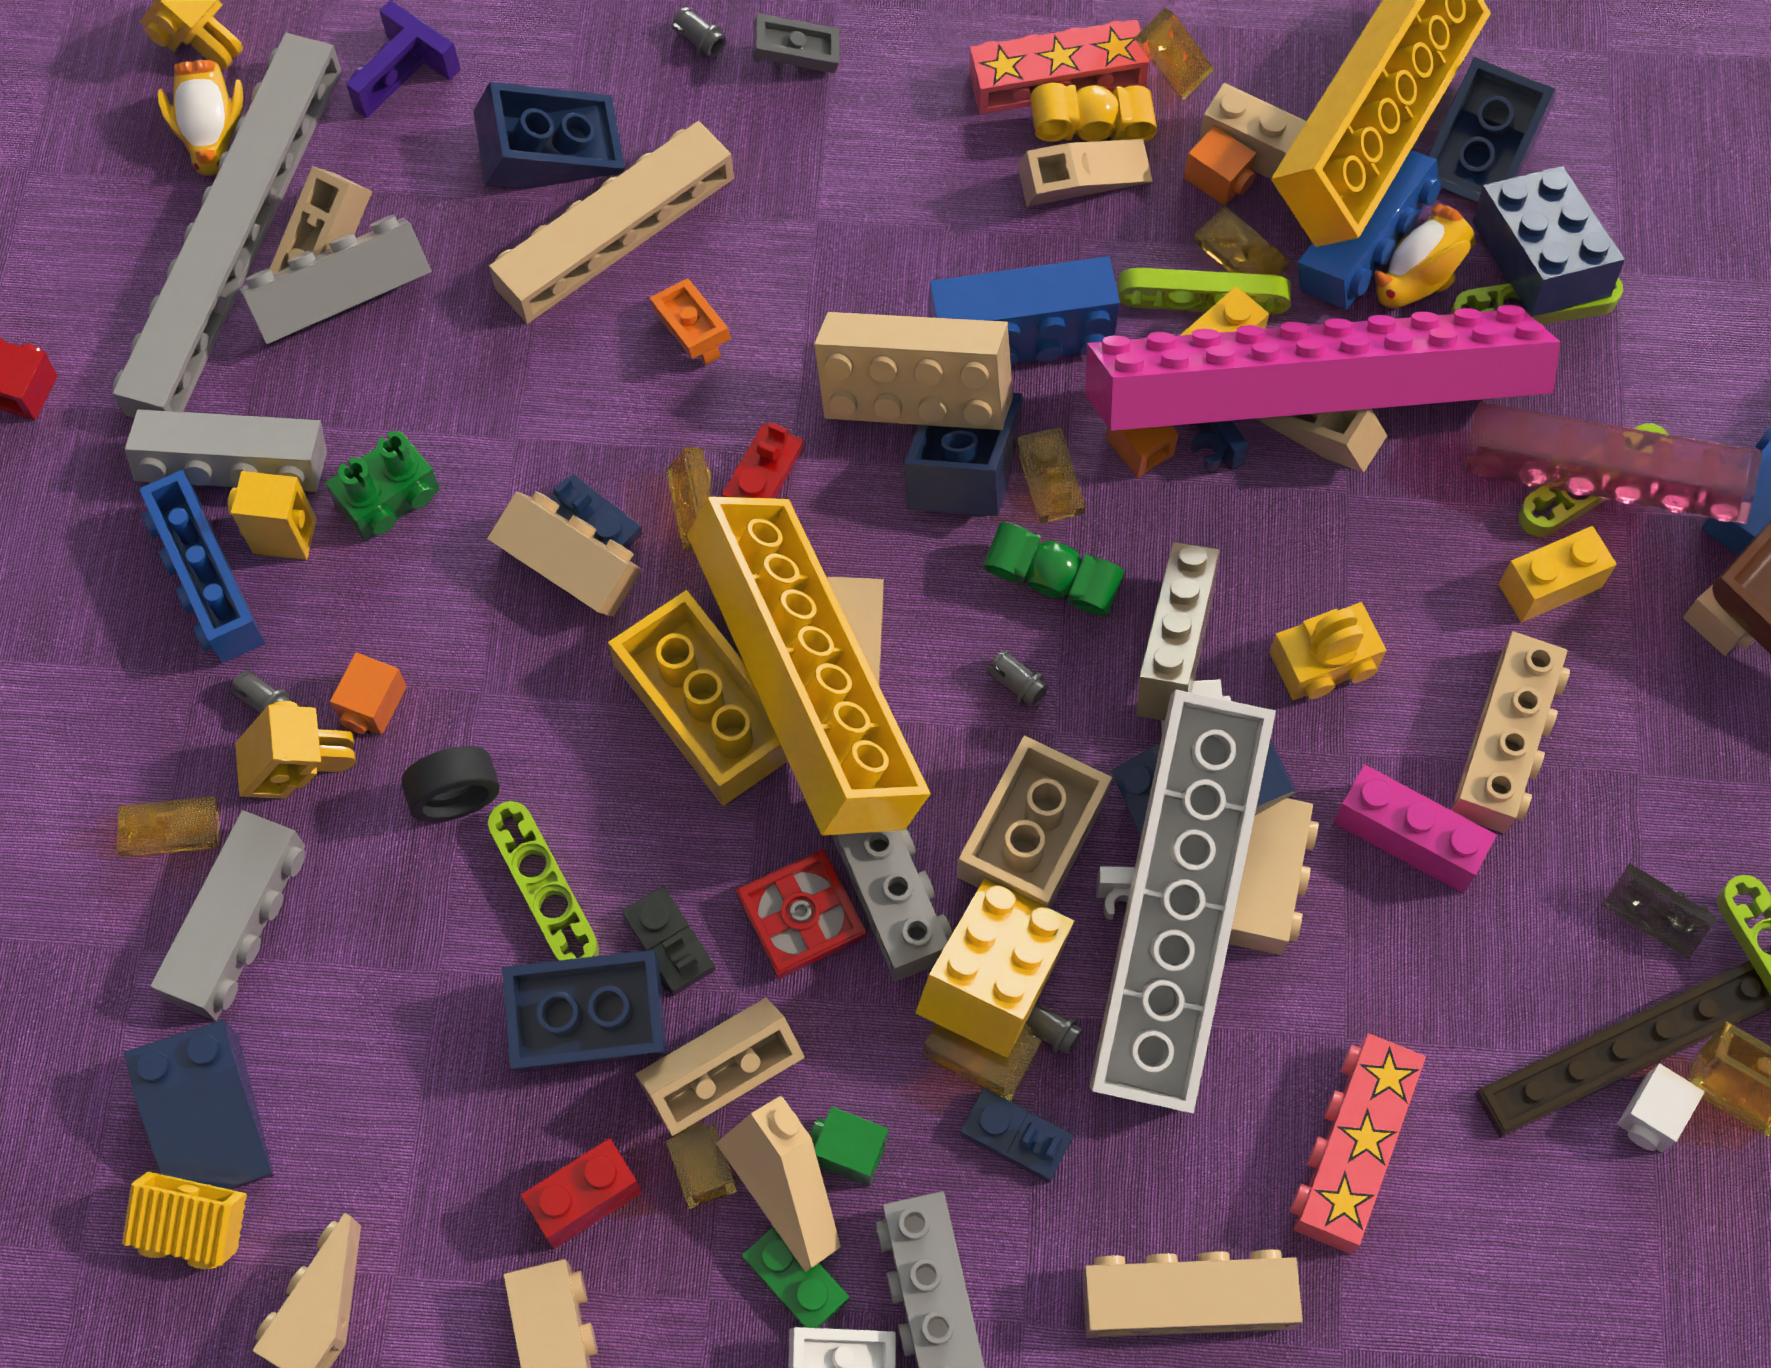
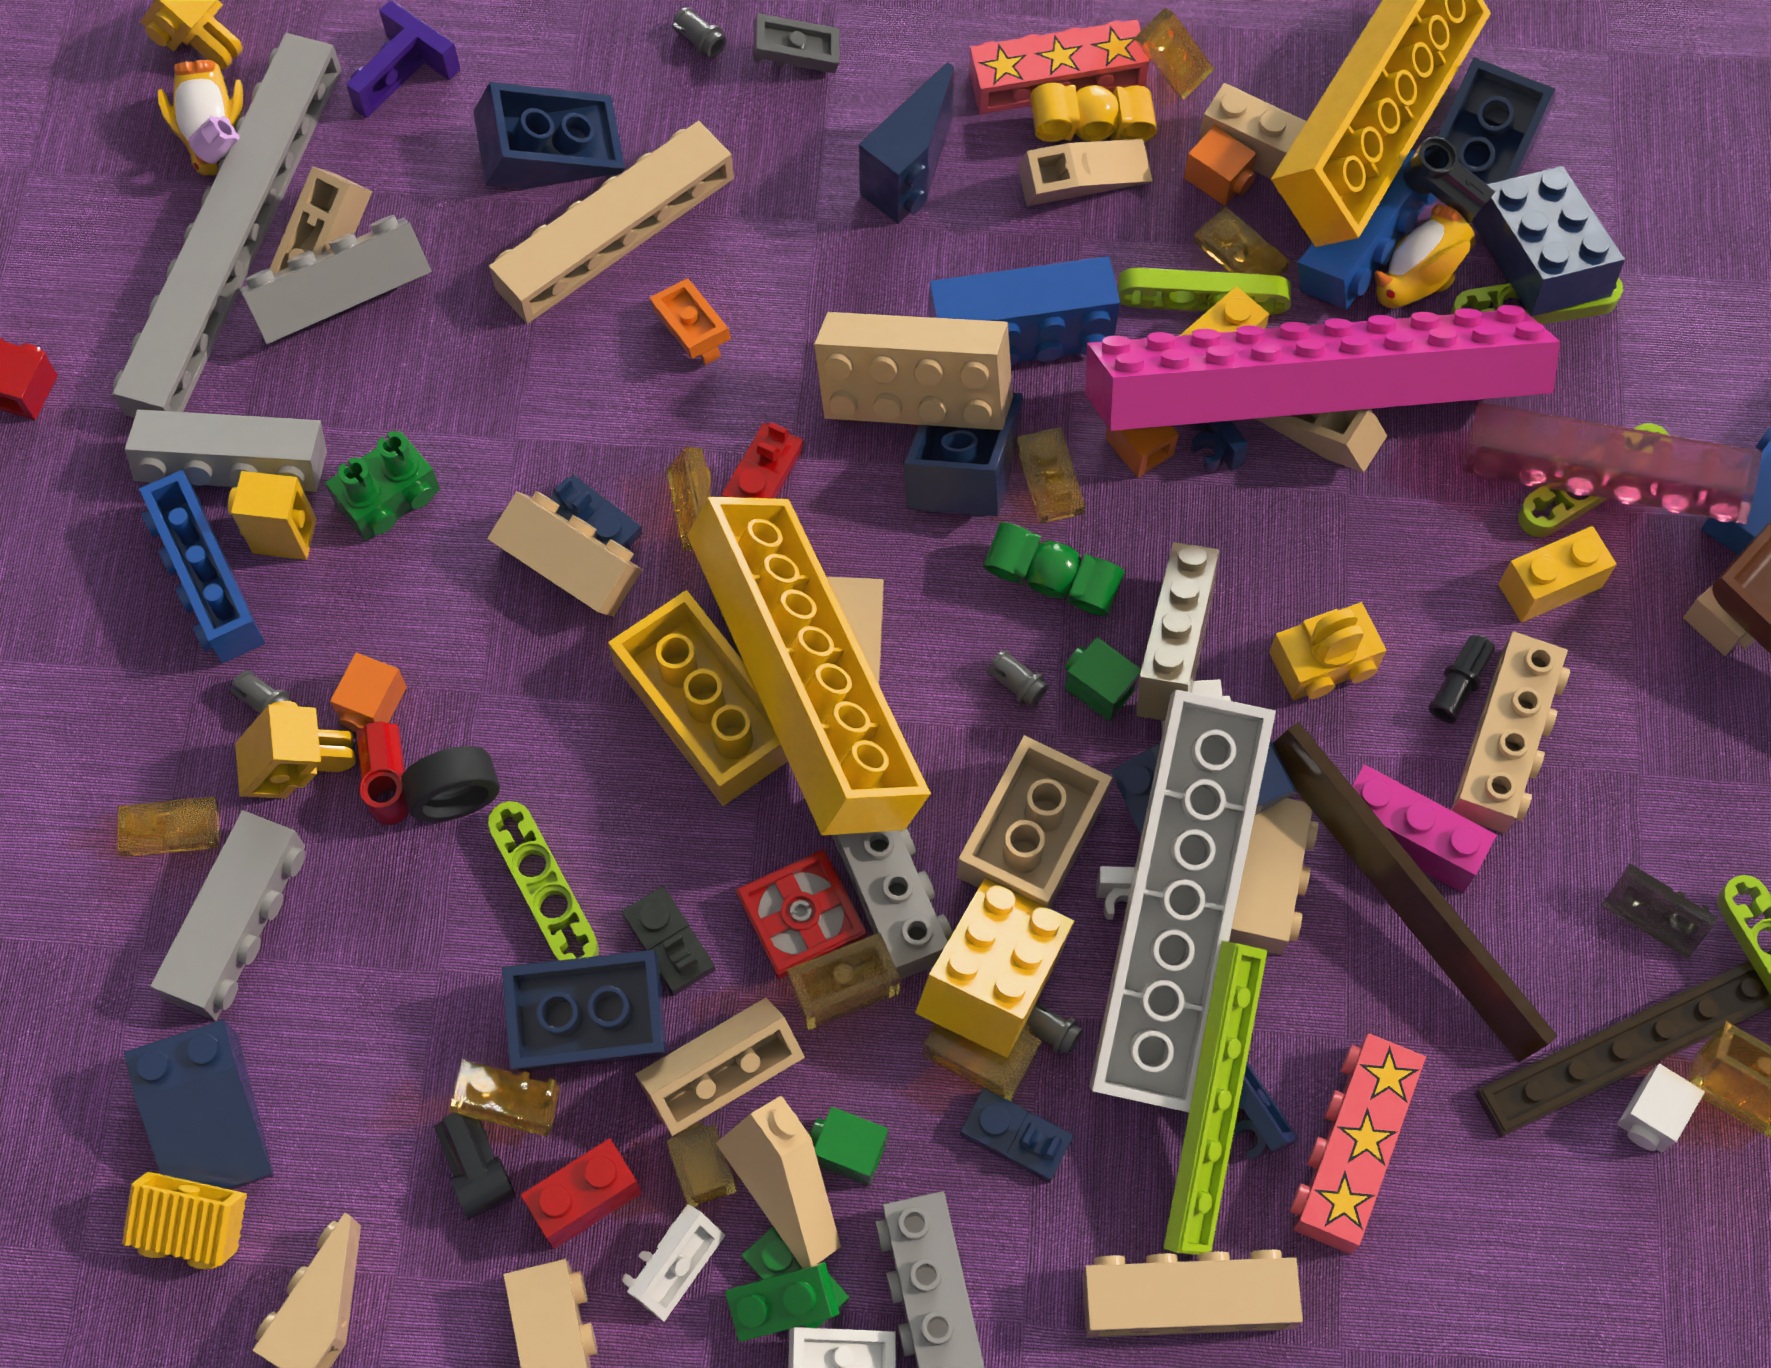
none -> lavender hose [189,115,239,164]
none -> red piece [356,721,410,825]
none -> black piece [433,1108,516,1220]
none -> clear yellow plate [449,1059,560,1137]
none -> white plate [622,1204,726,1321]
none -> green plate [725,1262,840,1342]
none -> clear yellow brick [787,932,900,1031]
none -> dark blue slope [859,62,954,224]
none -> green brick [1065,637,1141,722]
none -> lime tile [1163,941,1267,1255]
none -> dark blue plate [1233,1061,1299,1159]
none -> dark brown tile [1273,721,1557,1063]
none -> black piece [1403,137,1496,223]
none -> black axle [1428,634,1495,723]

